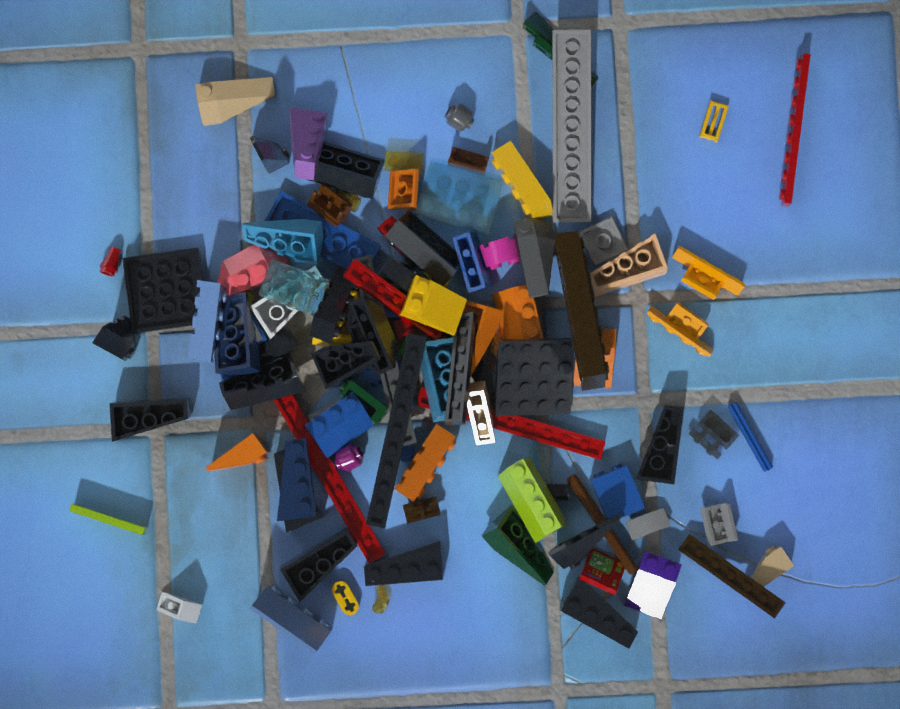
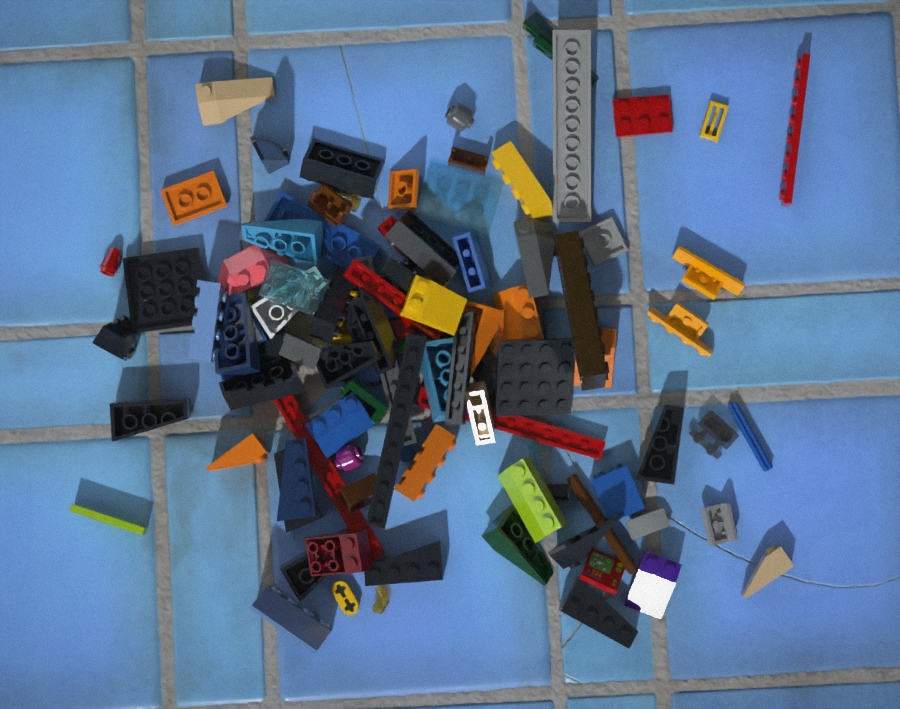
white slope [156,592,202,623] -> none
medium lavender wedge [289,107,328,180] -> none
clear yellow plate [384,151,424,173] -> none
dark brown hips [403,496,441,524] -> none
dark pink brick [479,234,521,270] -> none
light nougat wedge [590,234,668,297] -> none
dark brown plate [678,534,786,619] -> none
none -> orange plate [160,170,228,226]
none -> dark grey panel [279,333,323,369]
none -> dark red slope [305,529,373,576]
none -> reddish brown hinge [340,473,376,514]
none -> red plate [612,94,673,138]

